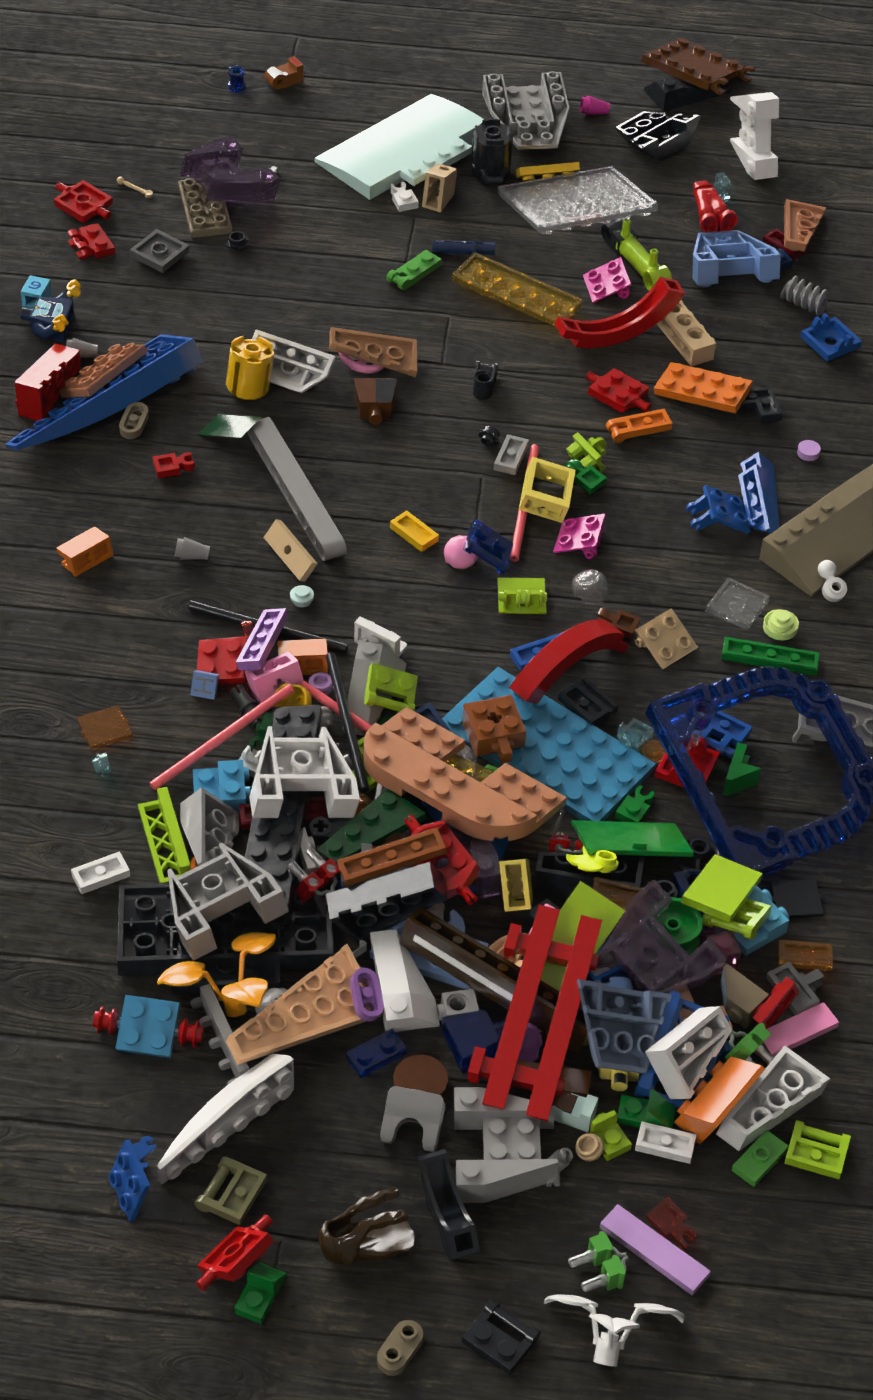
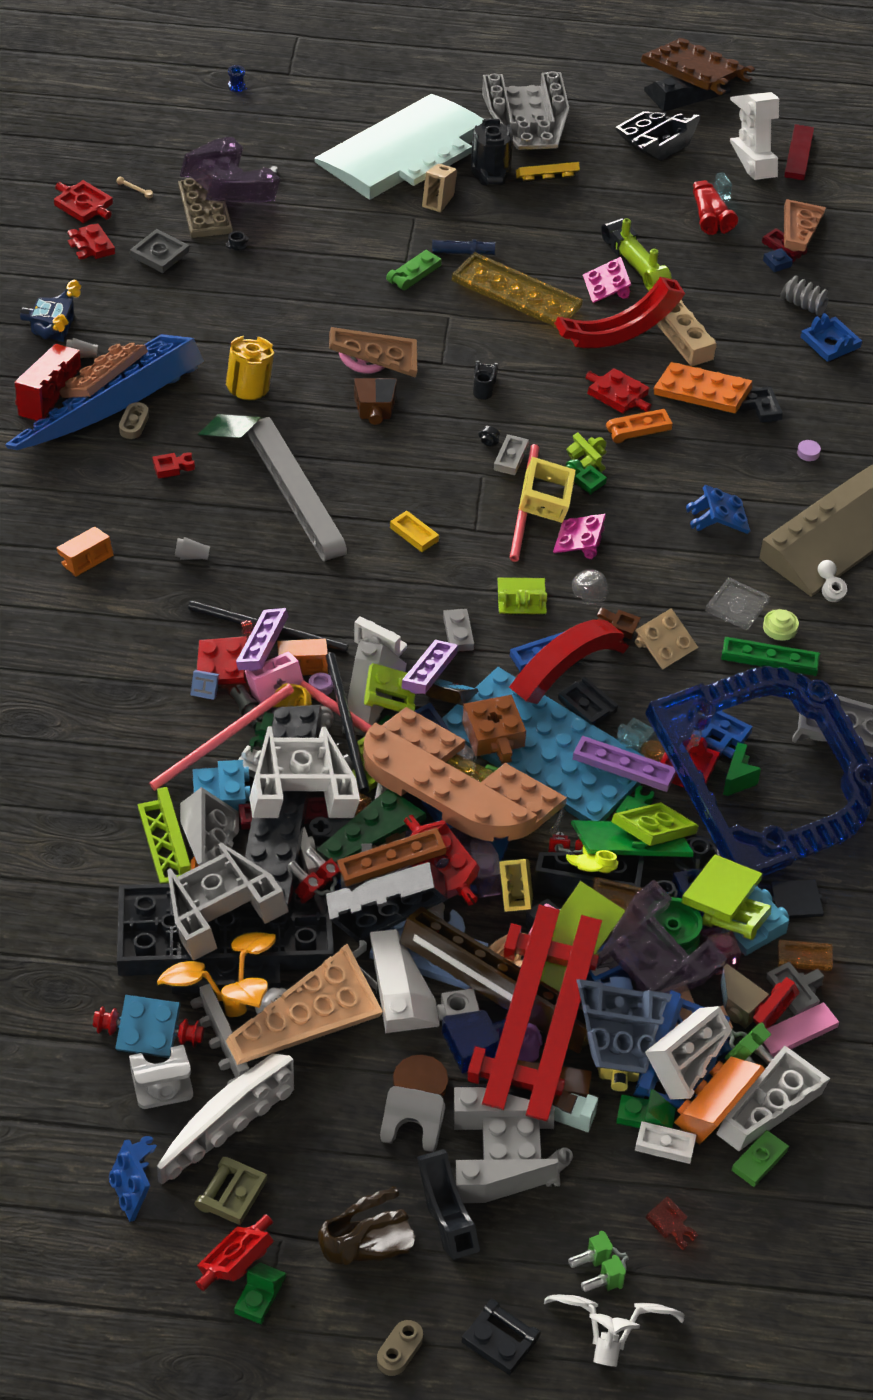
medium azure brick [21,275,52,309] -> none
white plate [71,851,130,894] -> none
clear orange piece [77,705,132,749] -> none
clear light blue plate [92,752,111,777] -> none
white wedge [252,330,336,393] -> none
tan tile [263,519,318,582] -> none
dark orange leg [264,56,304,90] -> none
light aqua plate [290,585,314,607] -> none
clear blue plate [346,1028,407,1078] -> none
medium lavender plate [350,968,384,1022] -> none
white plate [391,182,418,212] -> none
bright pink hair [444,535,479,569] -> none
clear blue plate [463,519,513,574] -> none
clear plate [498,166,658,234] -> none
tan plate [575,1133,604,1162] -> none
dark pink cone [580,96,610,116] -> none
lime bracket [590,1110,632,1161] -> none
lavender tile [600,1204,711,1296] -> none
medium blue wedge [692,230,781,287] -> none
blue wedge [738,452,780,534] -> none
lime plate [784,1120,851,1180] -> none
none -> light grey piece [129,1045,193,1109]
none -> medium lavender plate [402,640,458,694]
none -> dark brown slope [426,679,479,706]
none -> light grey plate [443,609,474,651]
none -> medium lavender plate [573,736,677,792]
none -> lime tile [611,802,699,846]
none -> dark red tile [784,124,814,180]

